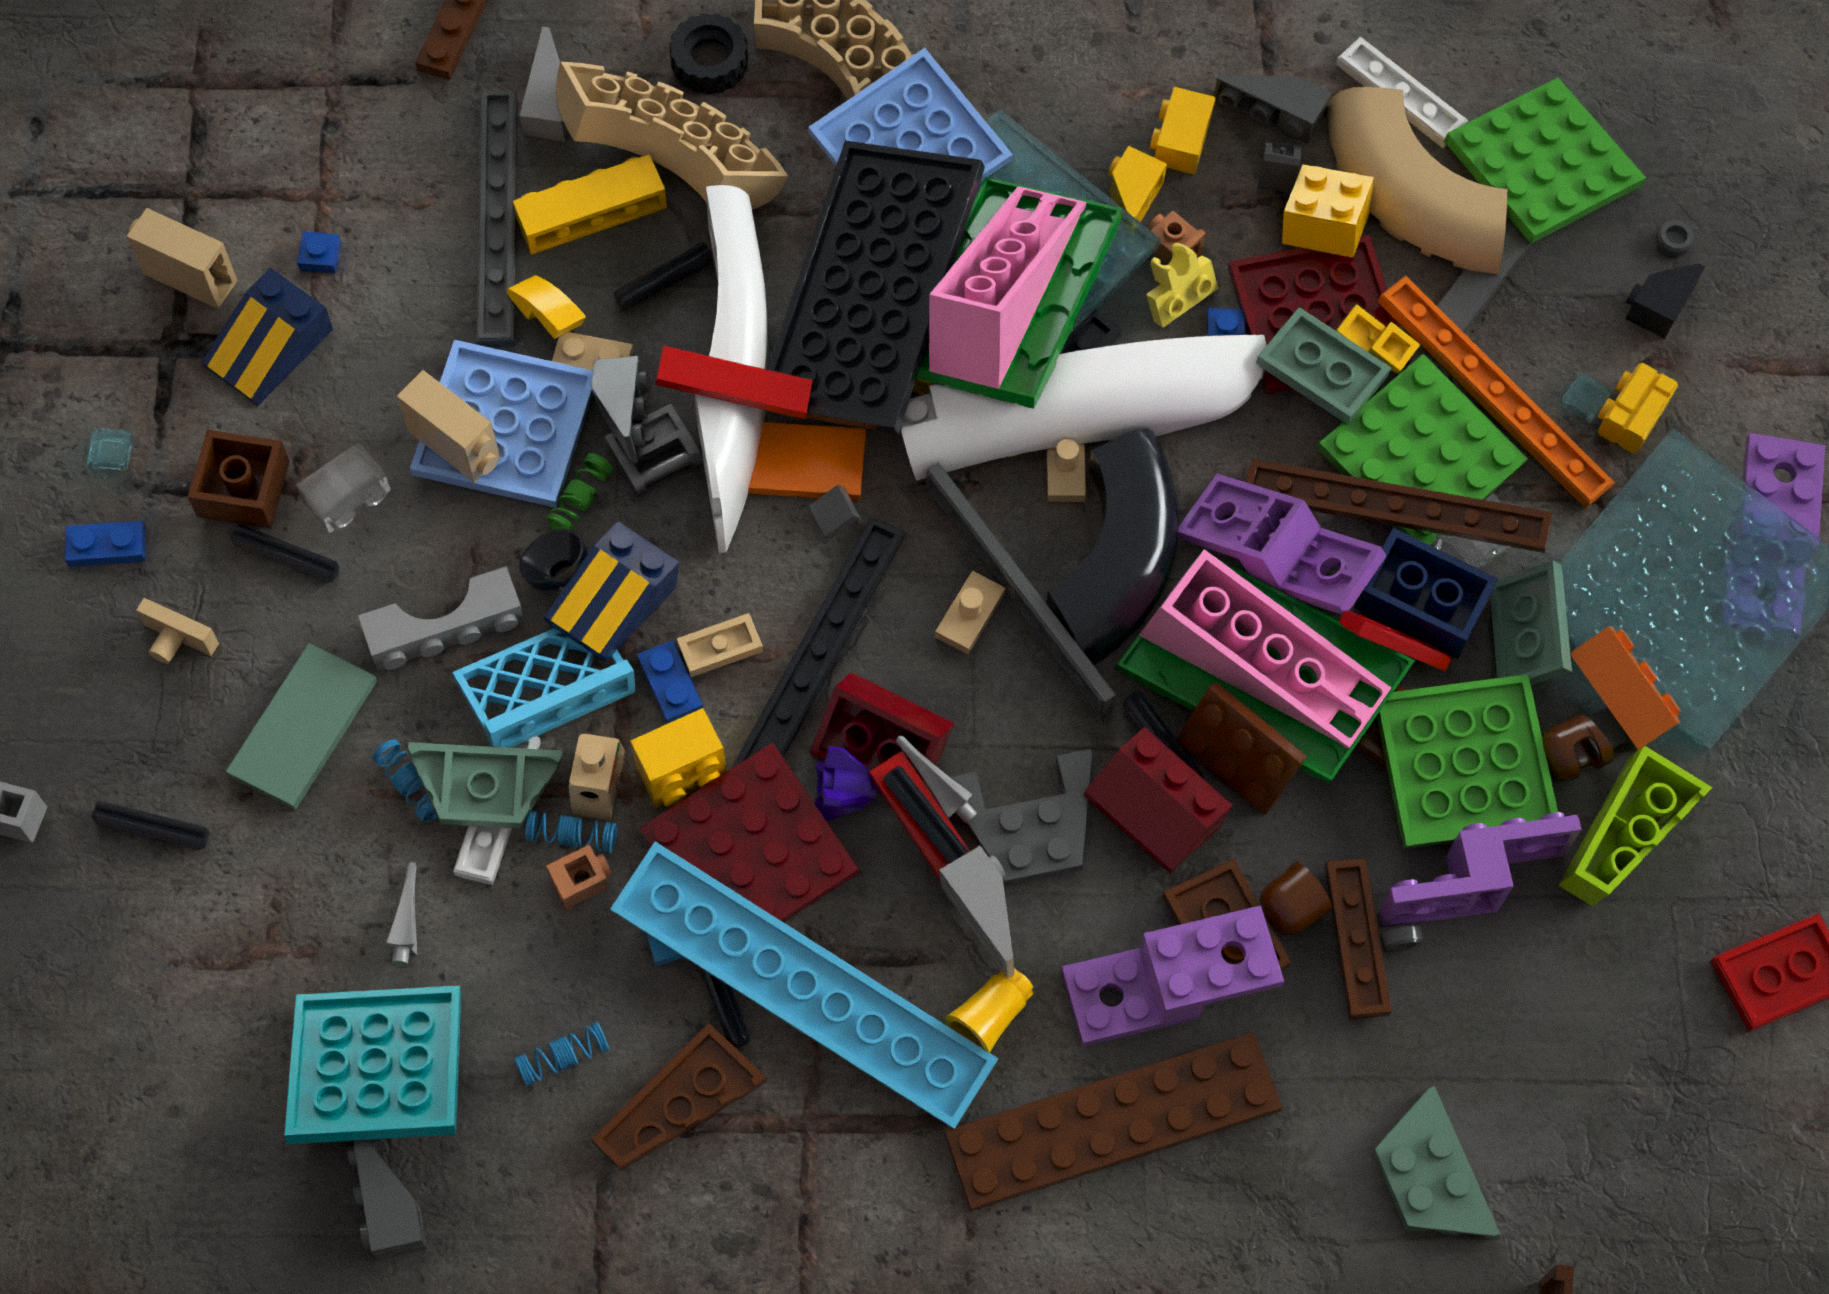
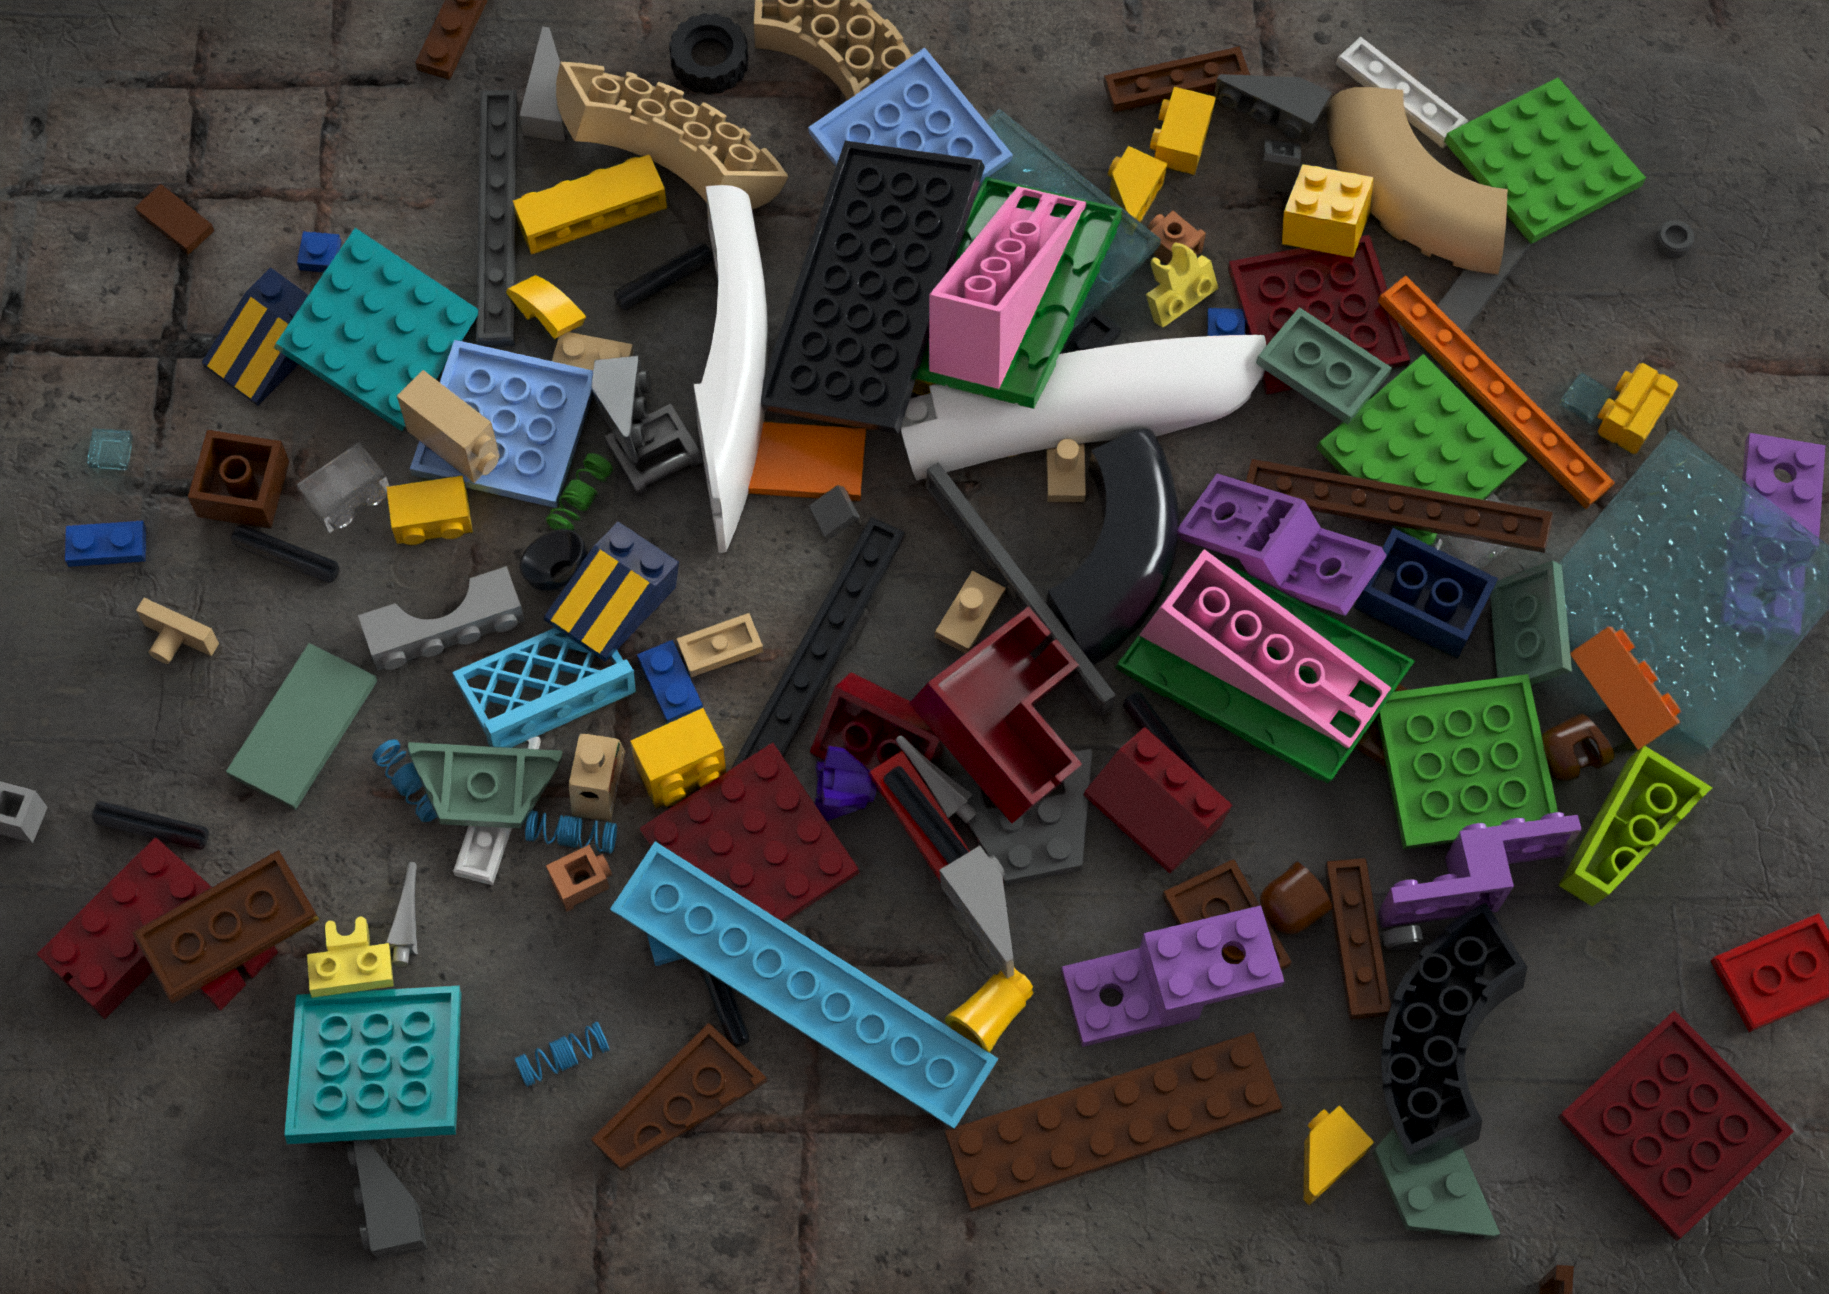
tan brick [127,208,238,309] -> none
red tile [655,346,813,419] -> none
reddish brown plate [1177,682,1308,815] -> none
yellow slope [1336,304,1420,373] -> none
red tile [1338,610,1451,671] -> none
black slope [1626,263,1705,339] -> none
none -> dark red piece [36,837,278,1019]
none -> reddish brown tile [132,850,319,1004]
none -> reddish brown tile [134,184,215,255]
none -> teal plate [274,228,479,431]
none -> light yellow plate [307,917,394,998]
none -> yellow brick [386,475,473,545]
none -> dark red piece [909,606,1082,824]
none -> reddish brown plate [1103,46,1250,112]
none -> yellow slope [1303,1105,1374,1205]
none -> black brick [1381,902,1527,1165]
none -> dark red plate [1557,1010,1794,1242]

